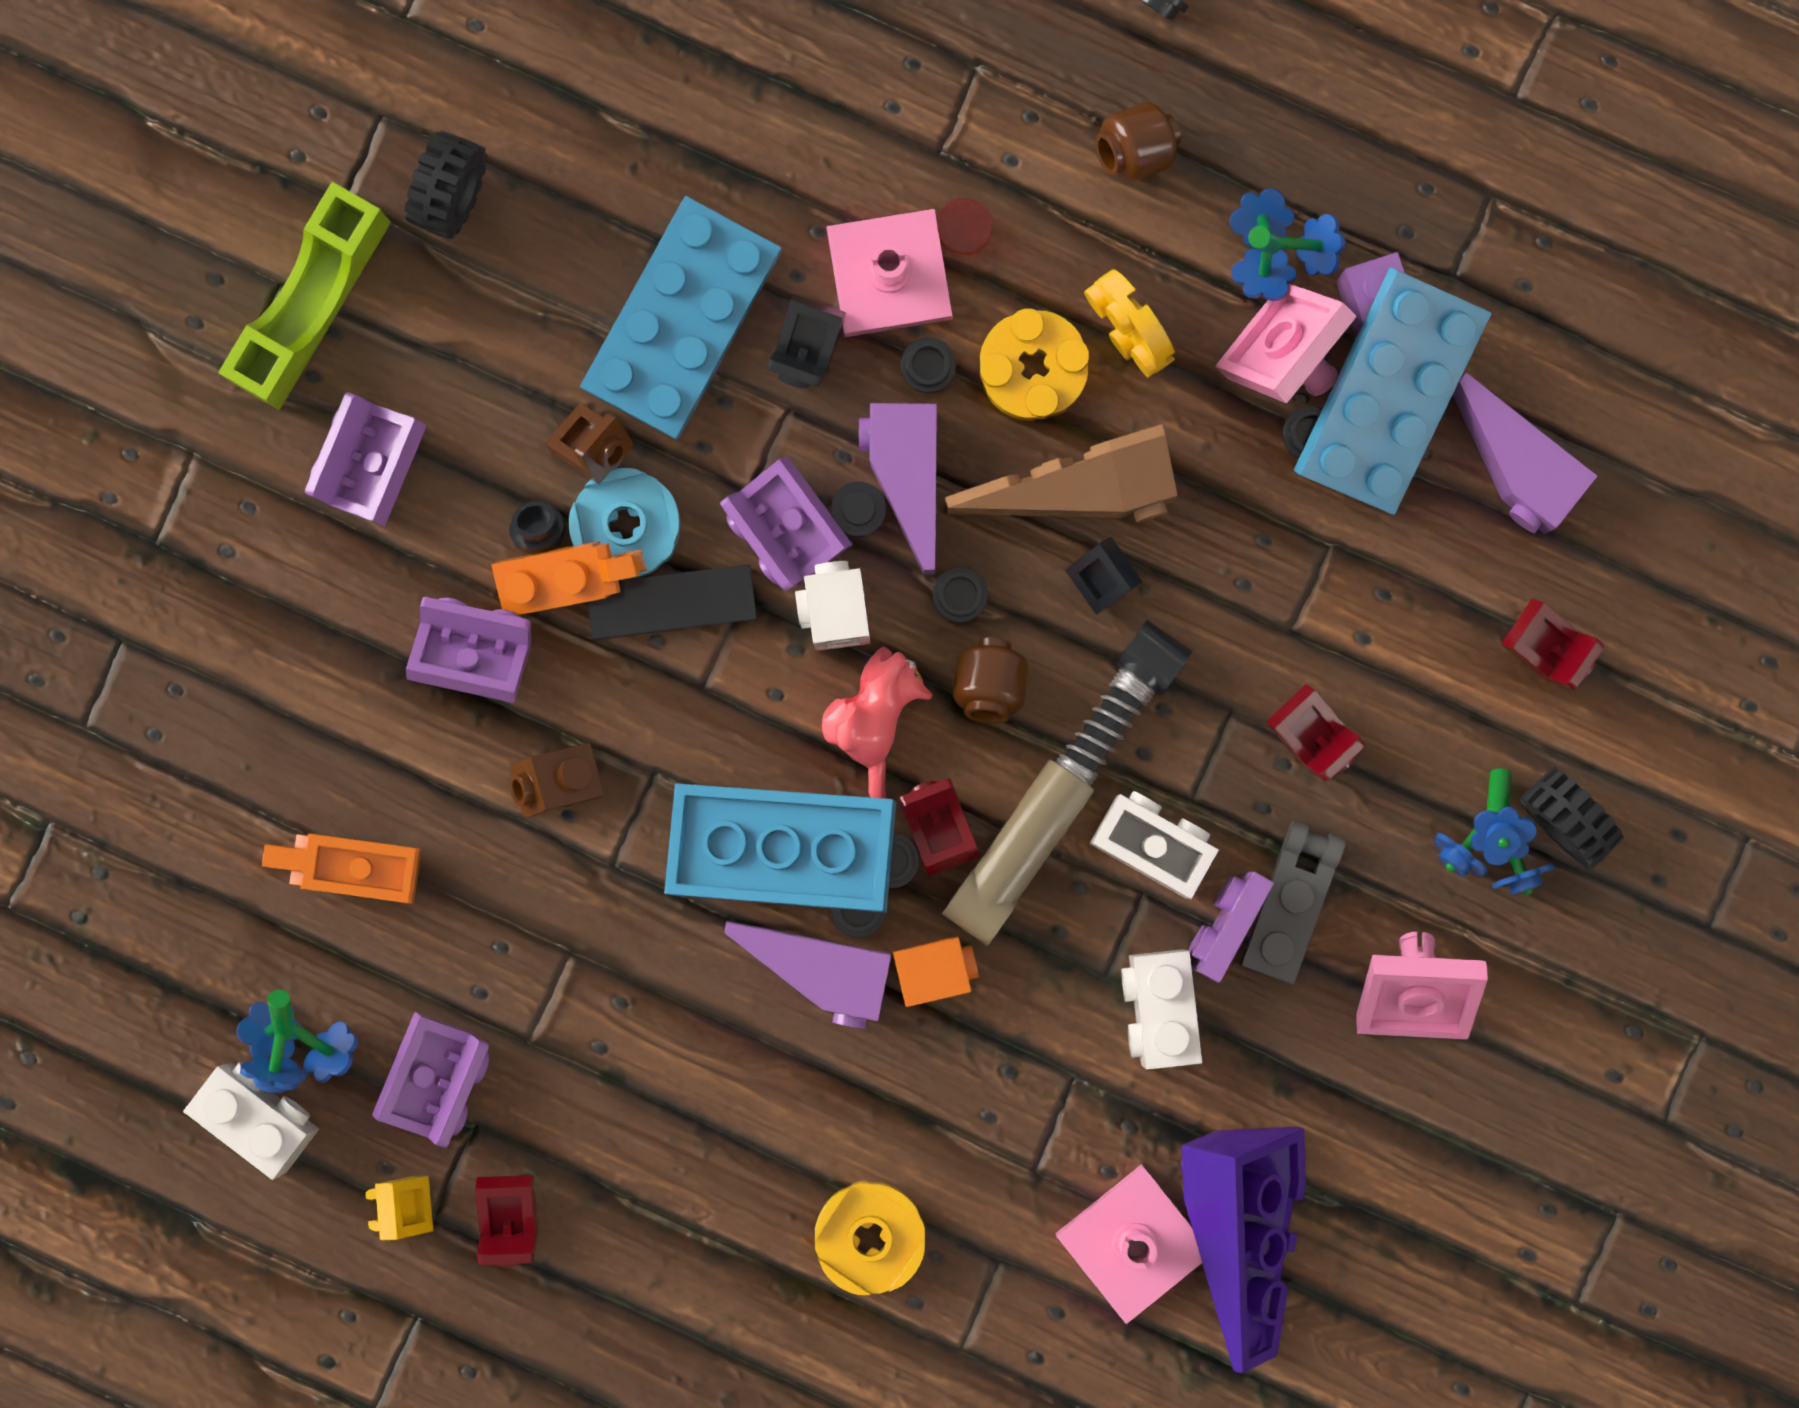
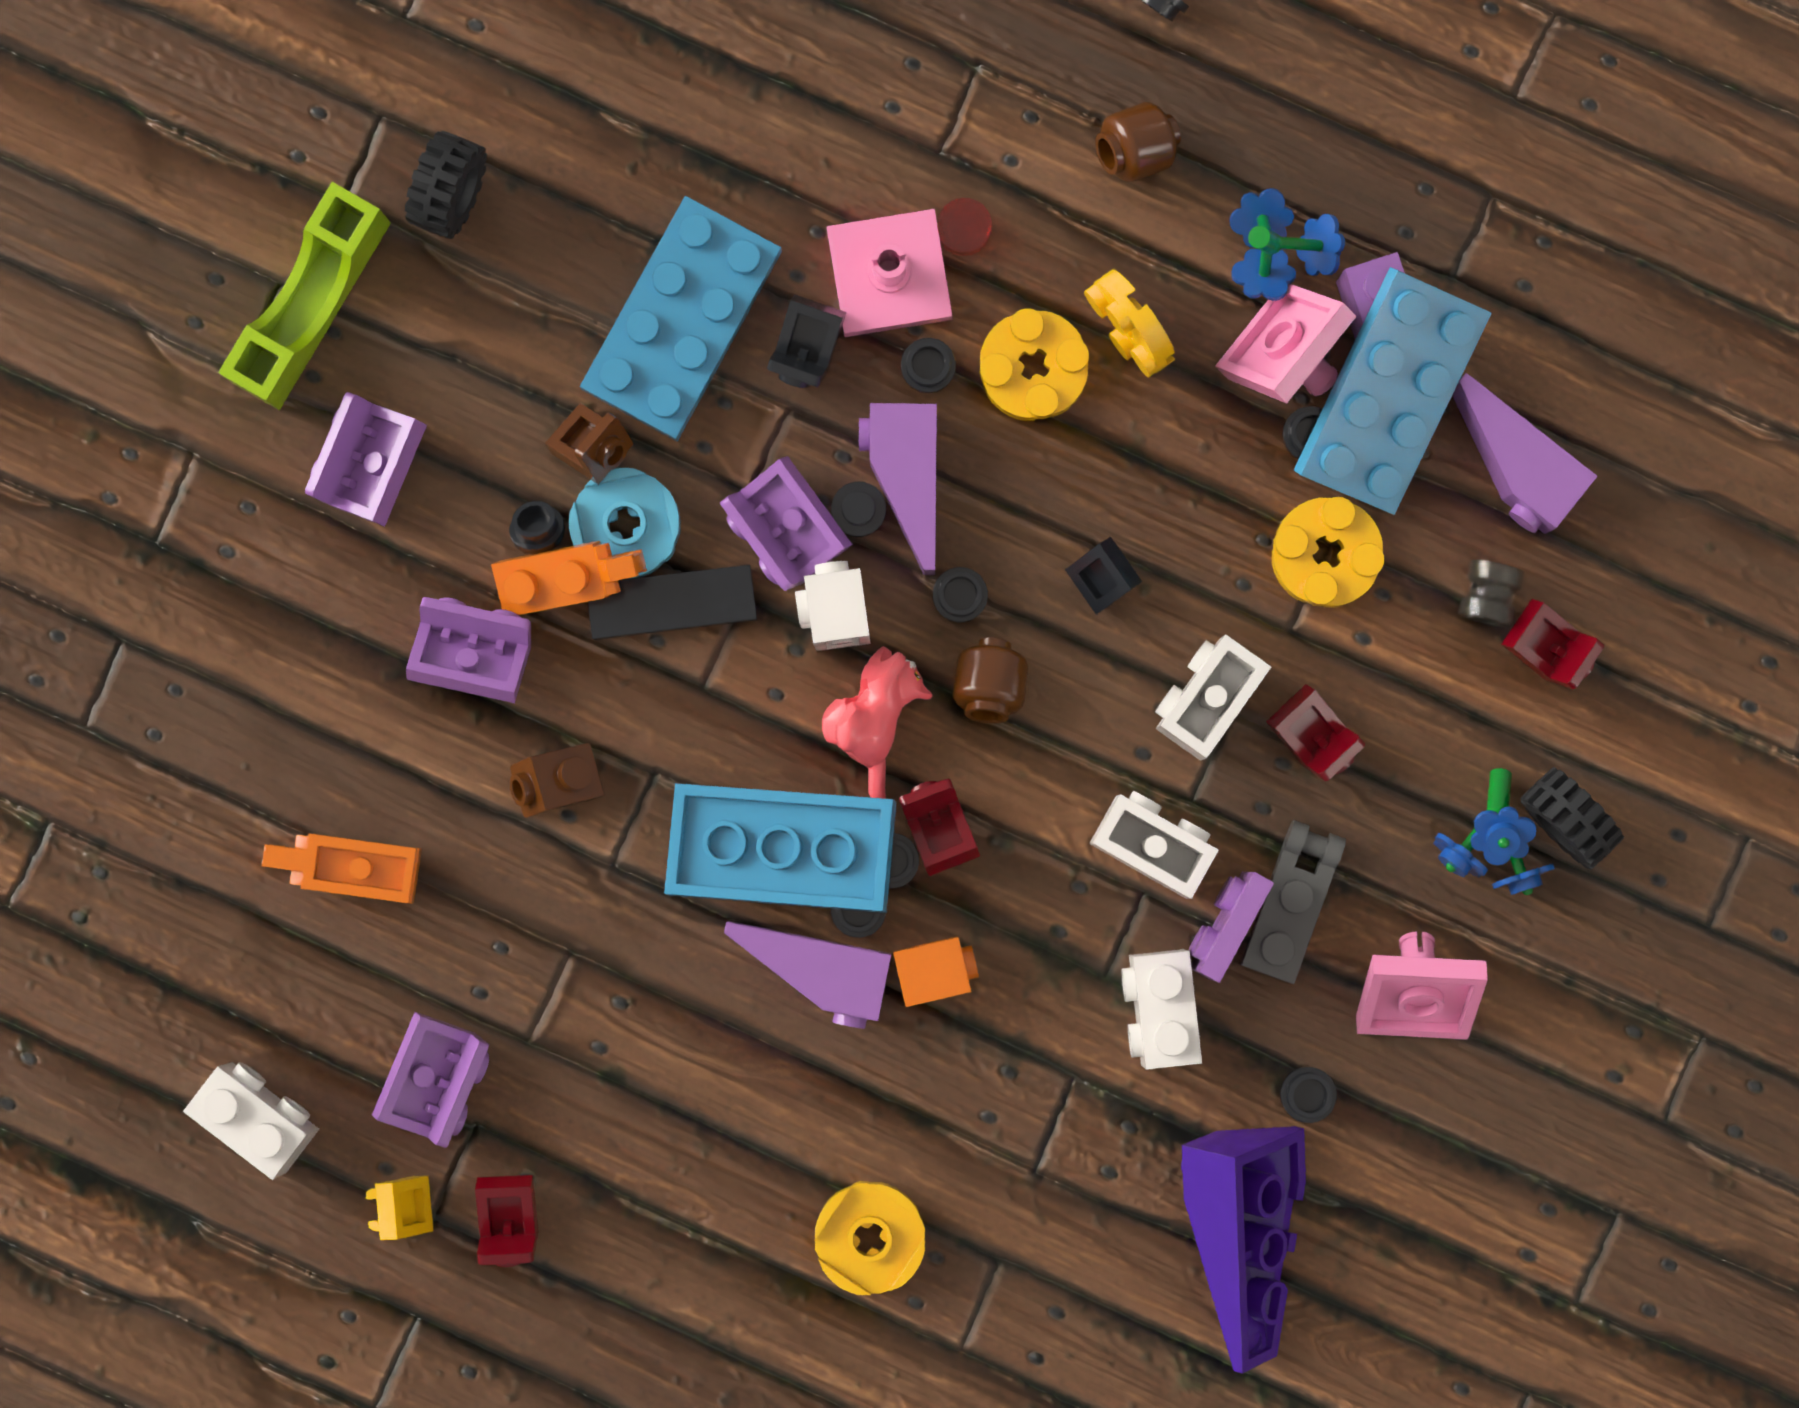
blue plant [237,989,358,1093] -> none
piece [942,619,1192,946] -> none
medium nougat wedge [944,424,1177,523] -> none
bright pink tile [1056,1164,1202,1324] -> none
none -> white brick [1155,634,1271,761]
none -> yellow plate [1271,497,1384,608]
none -> black plate [1280,1067,1337,1123]
none -> clear smoke wheel [1458,560,1525,627]

